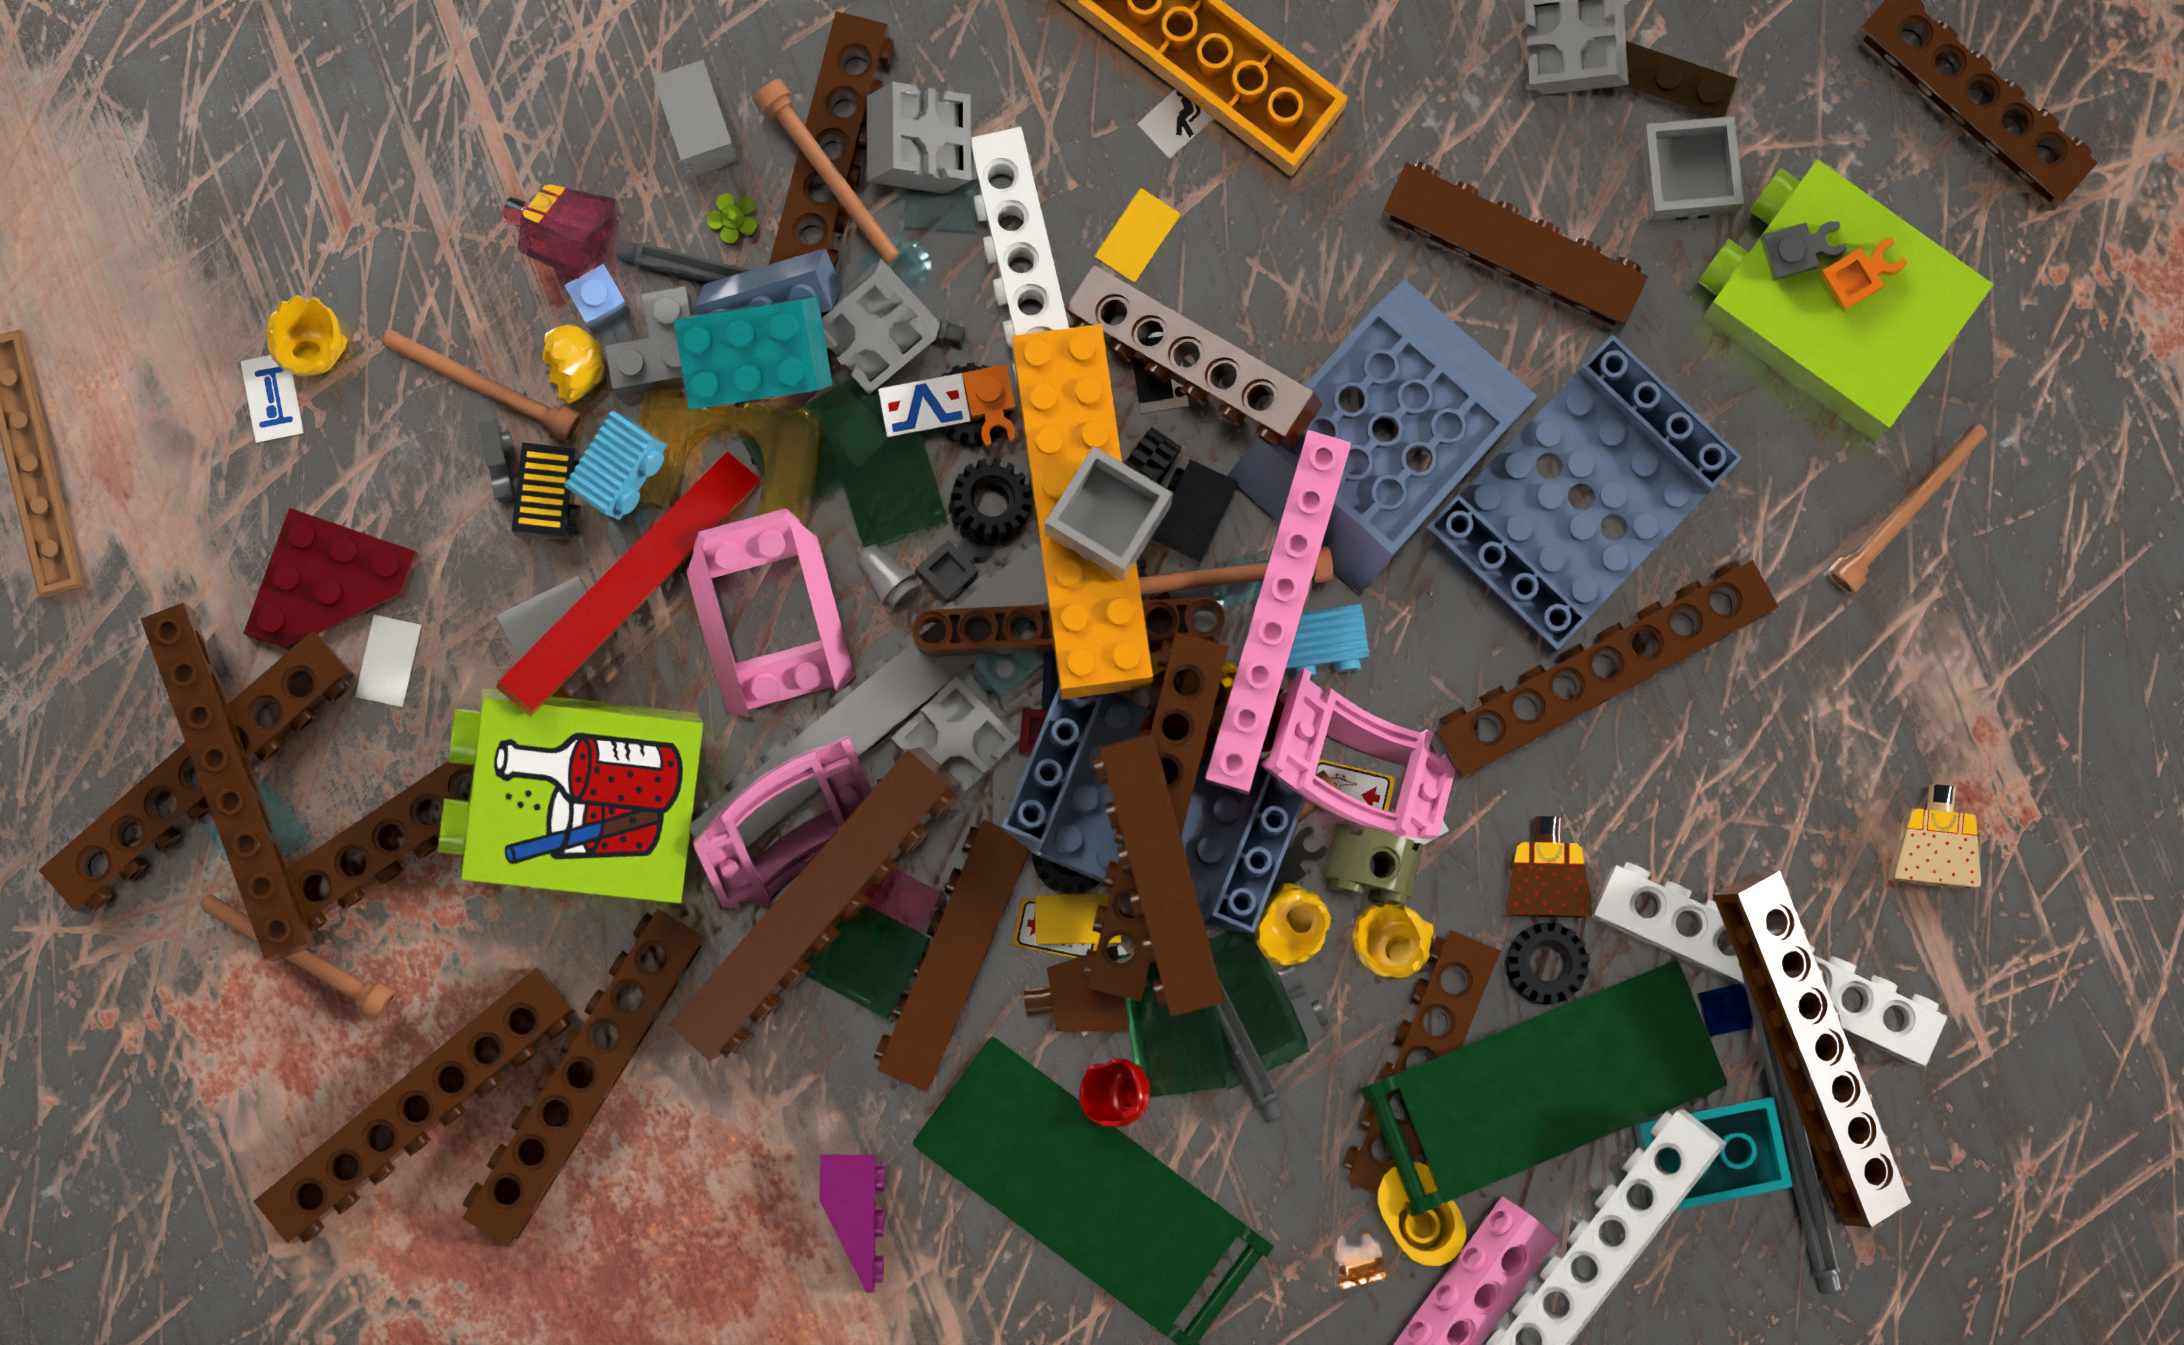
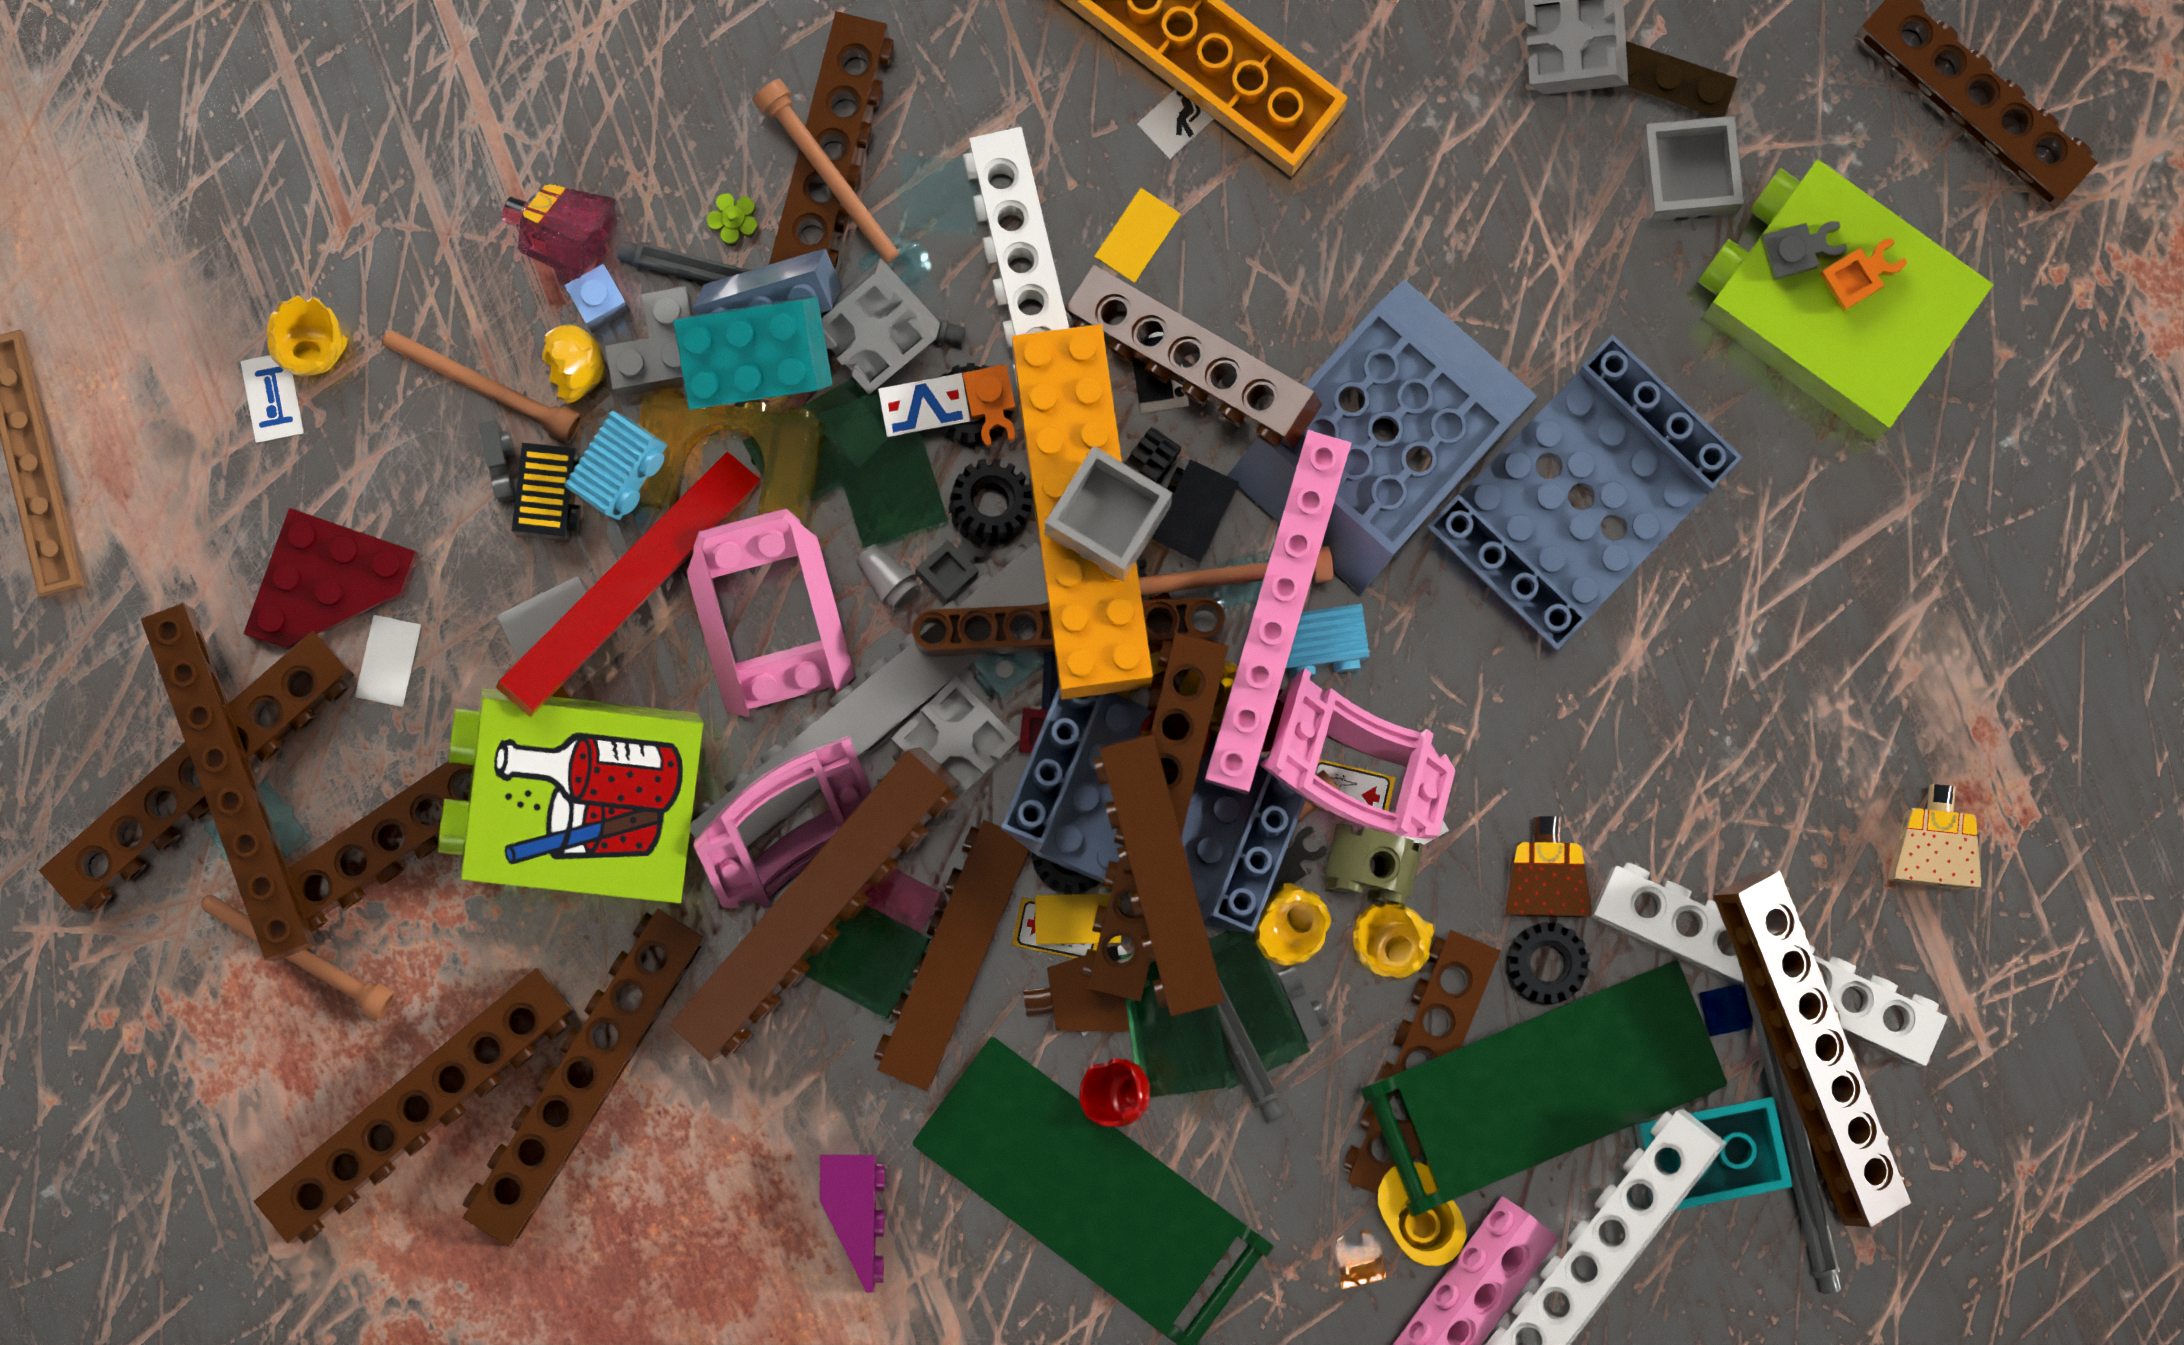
light grey piece [652,60,738,179] -> none
light grey piece [867,82,972,194] -> none
reddish brown brick [1381,162,1648,332] -> none
reddish brown brick [1434,559,1779,780] -> none
nougat piece [1828,423,1987,595] -> none

